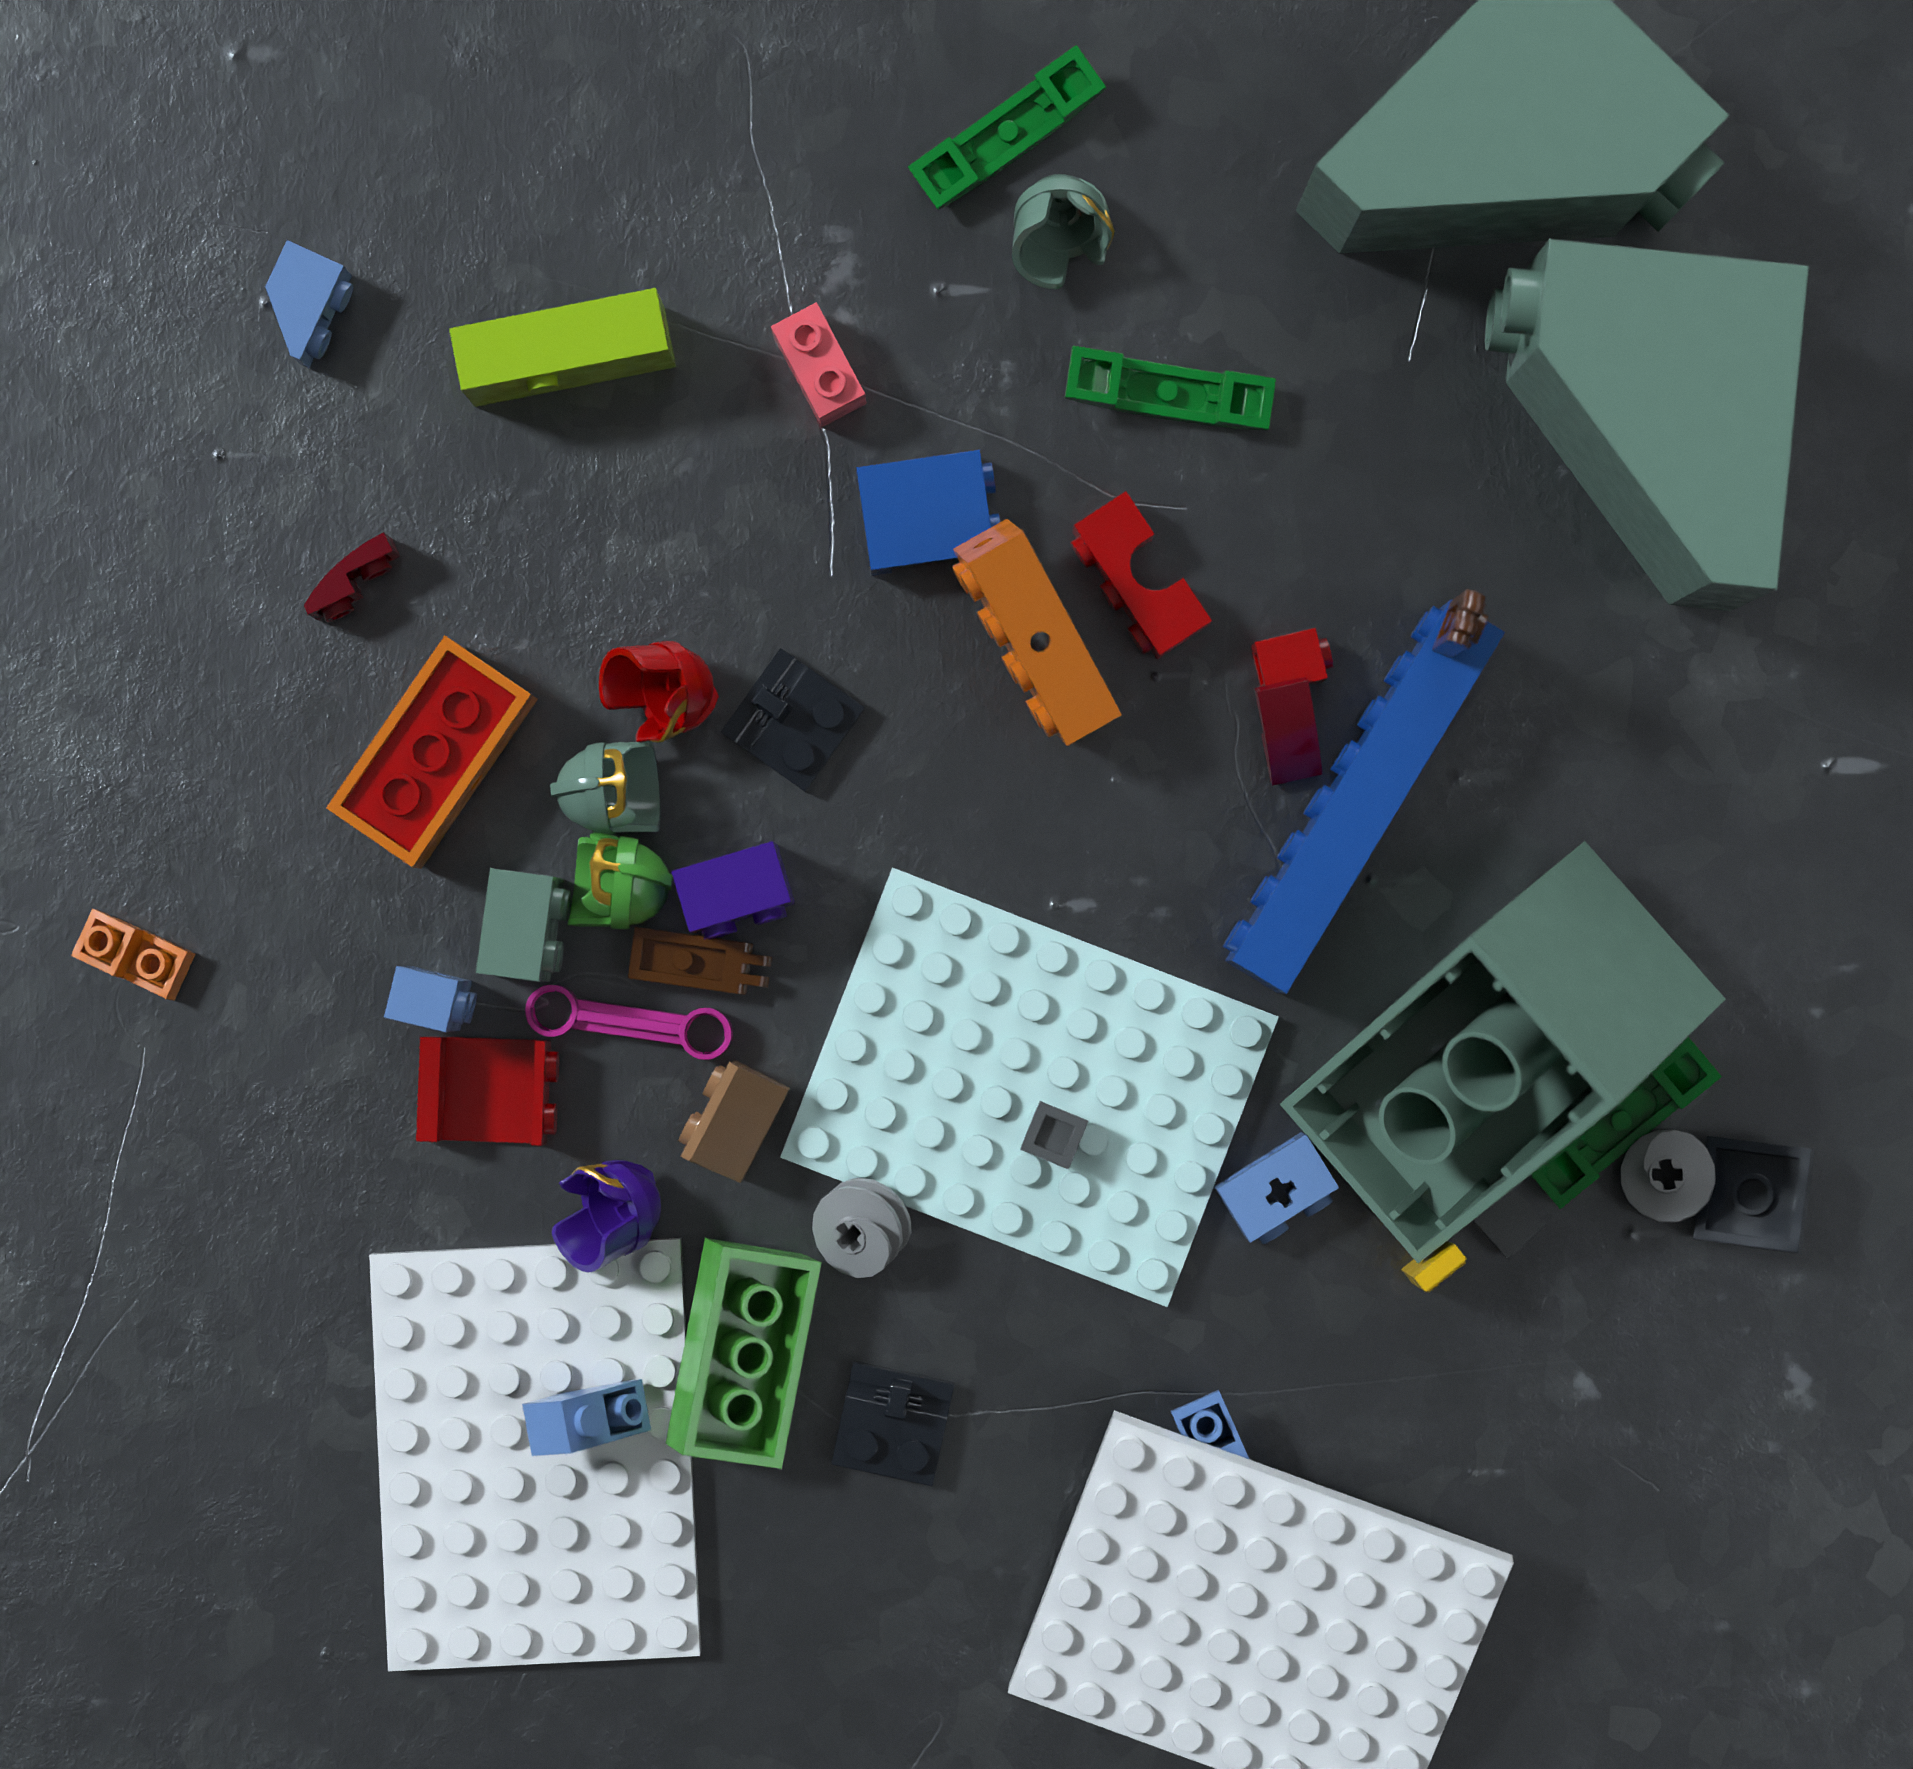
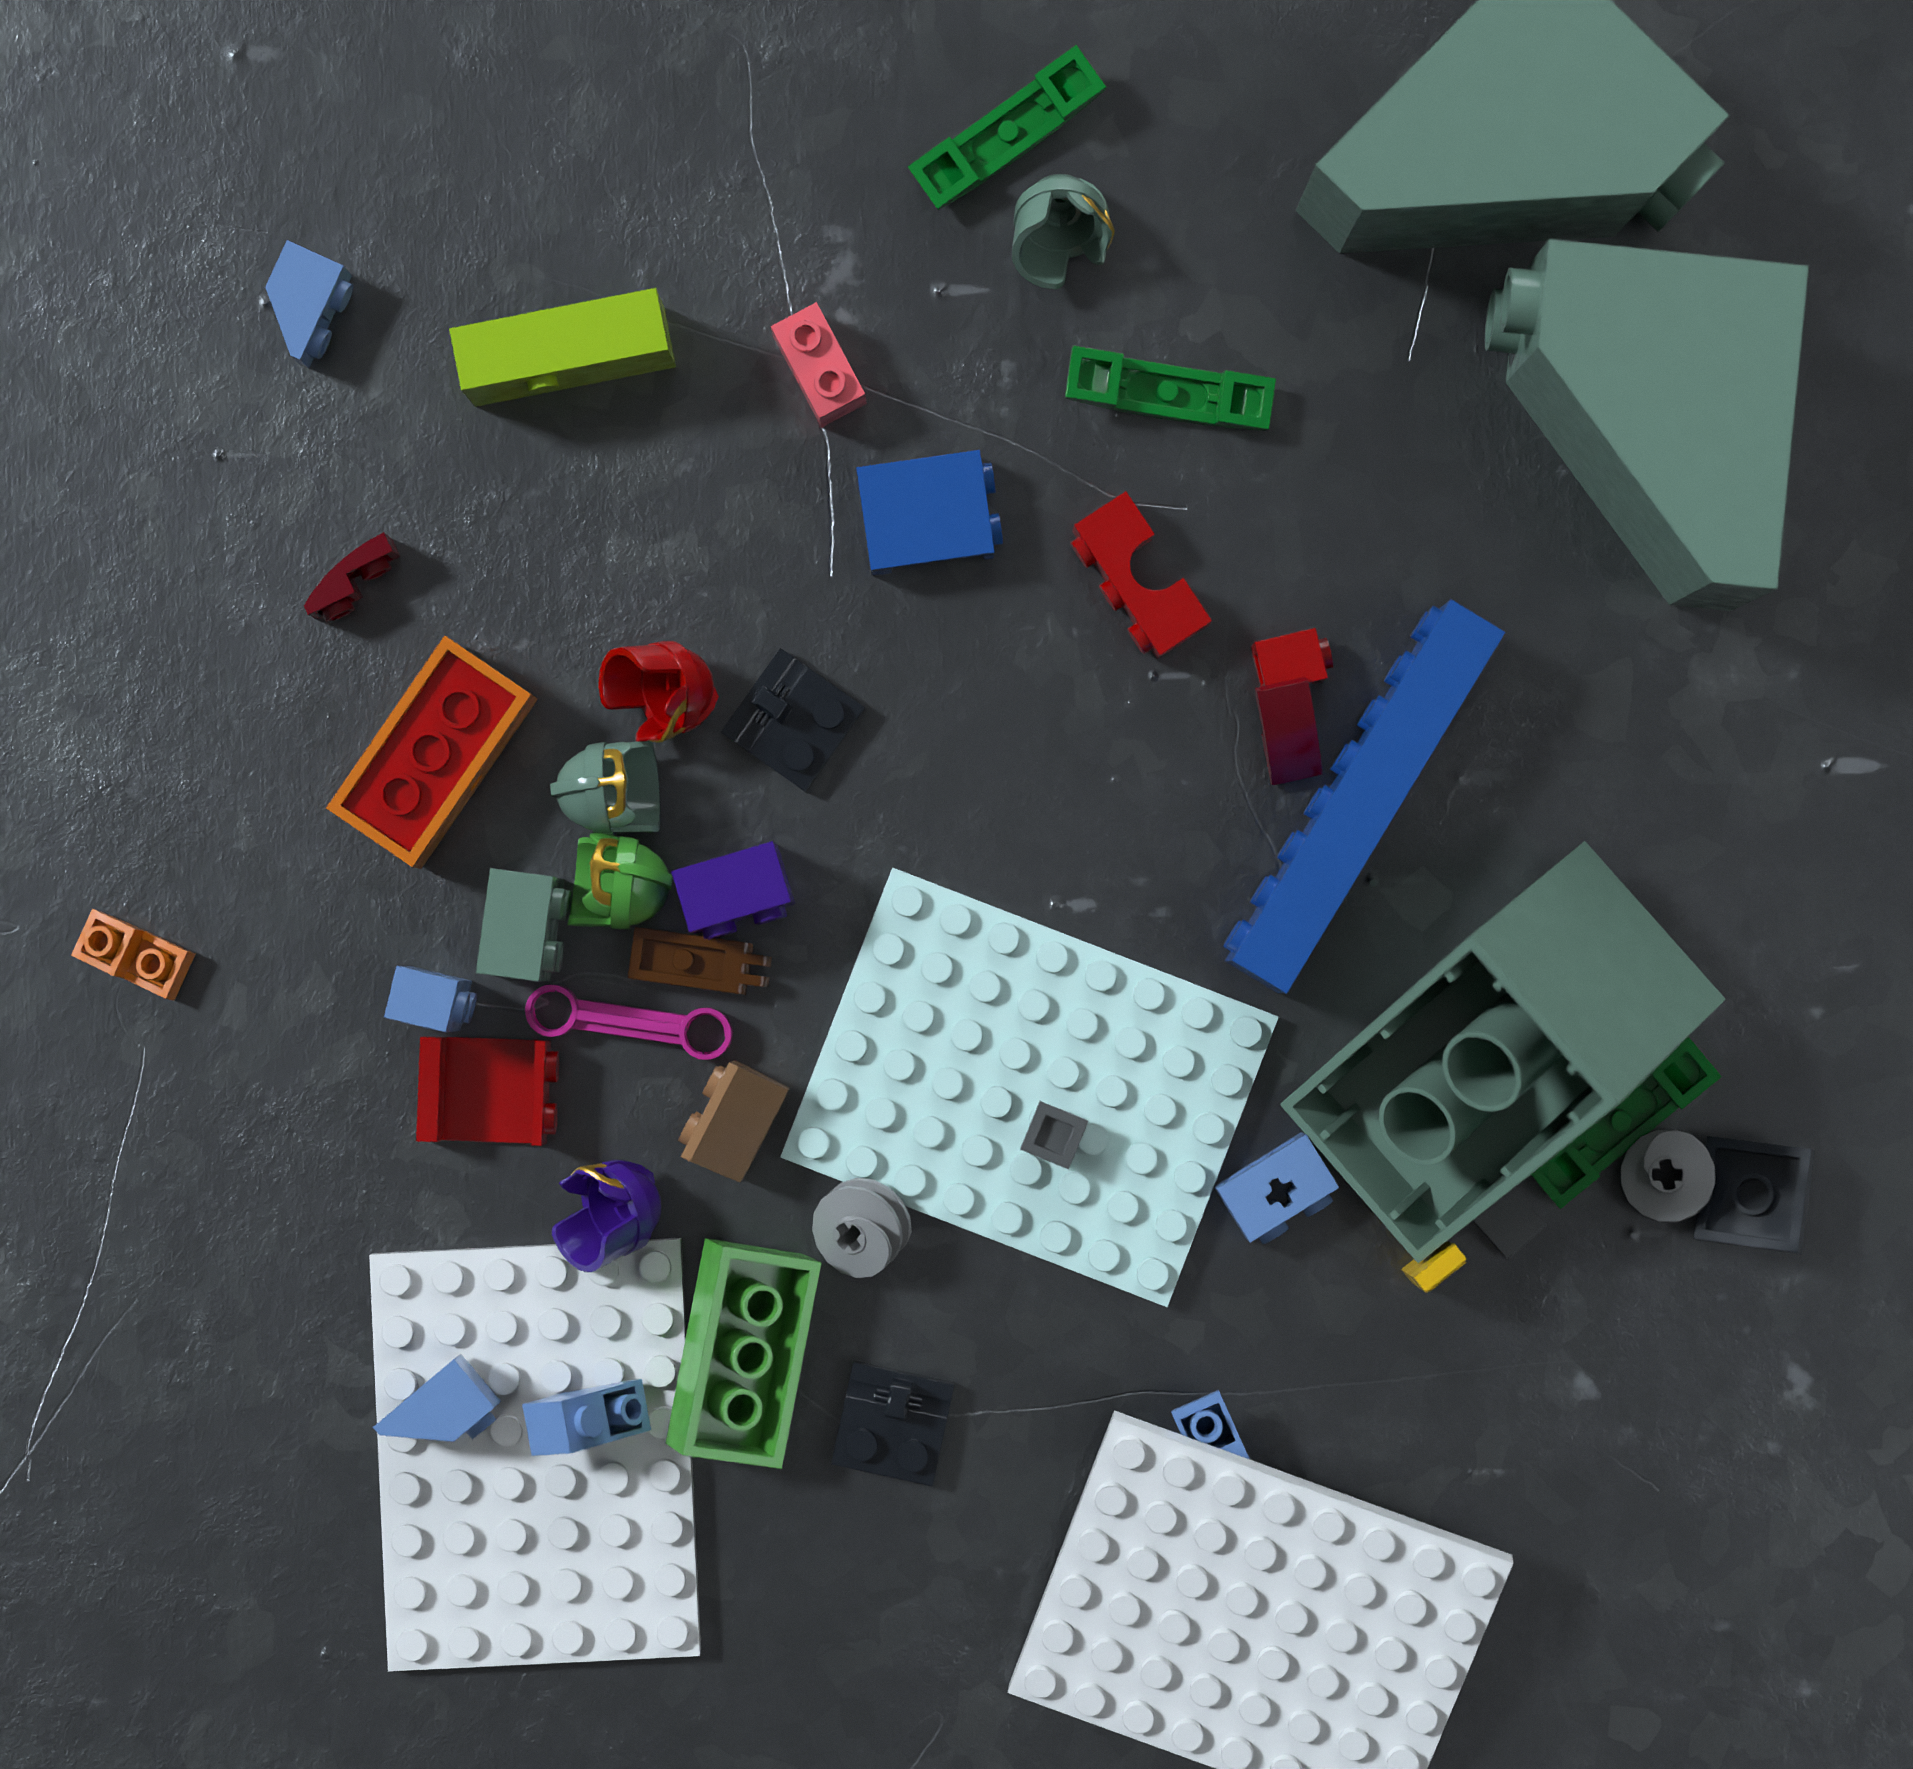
orange brick [952,519,1122,746] -> none
hinge [1432,590,1488,658] -> none
none -> medium blue slope [373,1354,501,1442]

